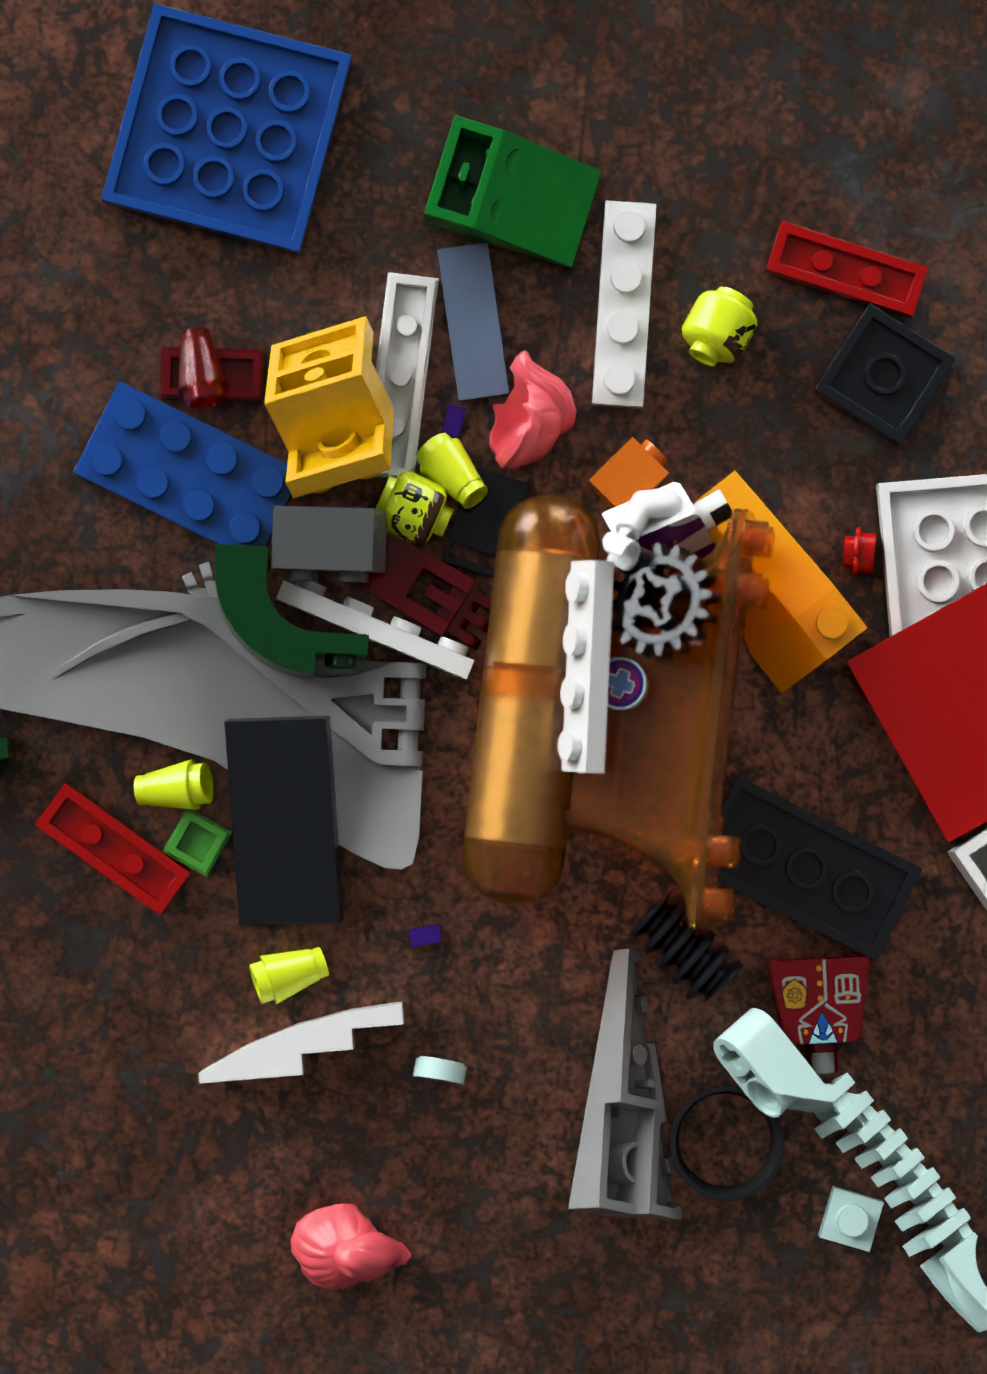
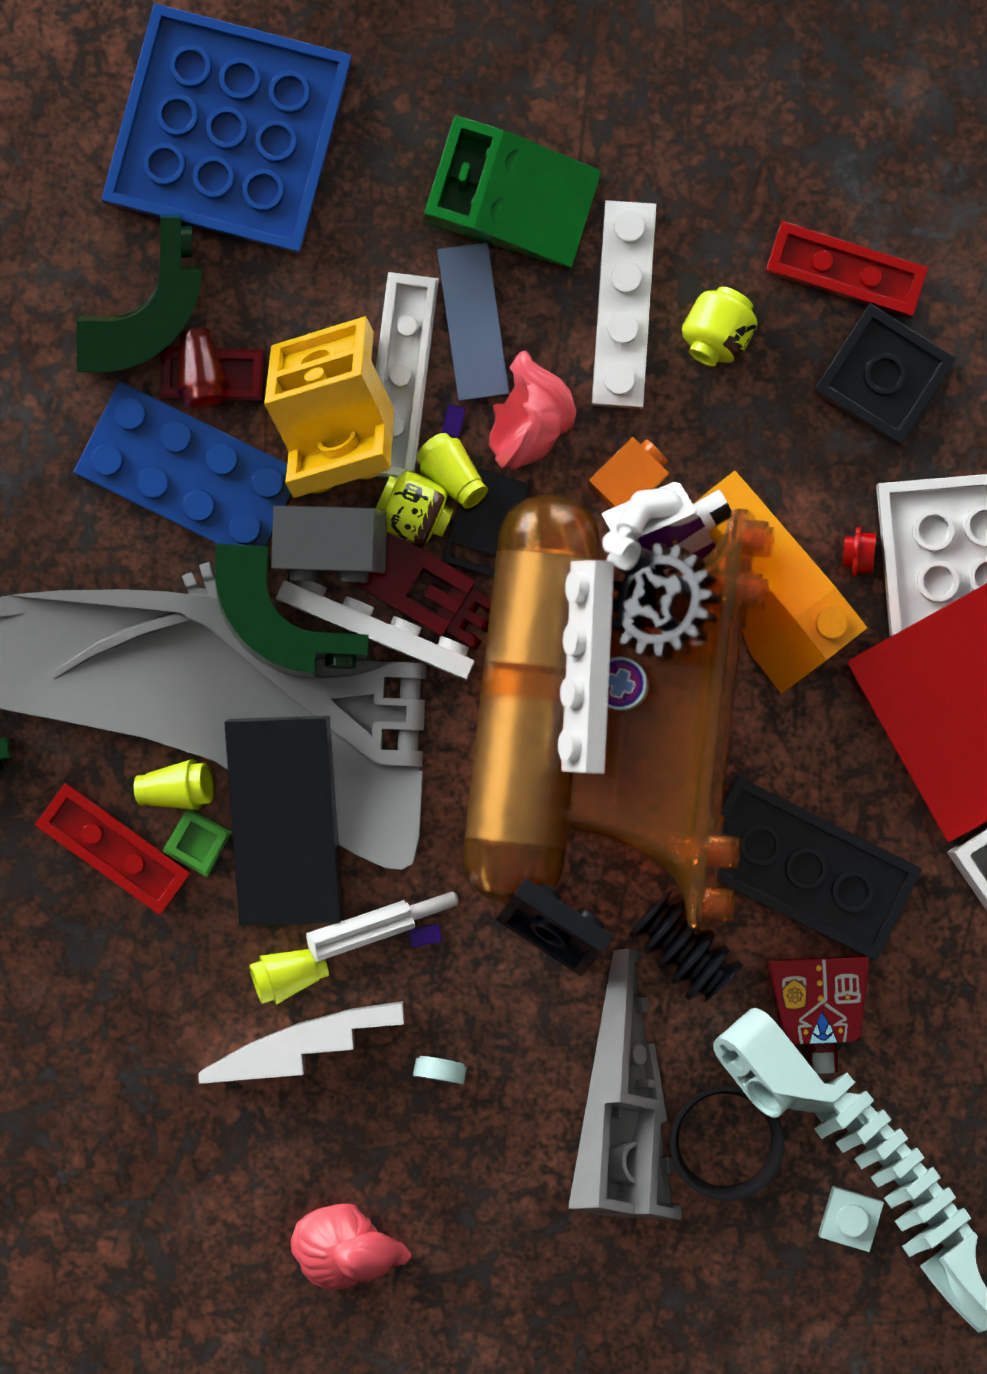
none -> dark green arch [77,214,202,373]
none -> white axle [306,891,459,962]
none -> black plate [496,878,613,976]

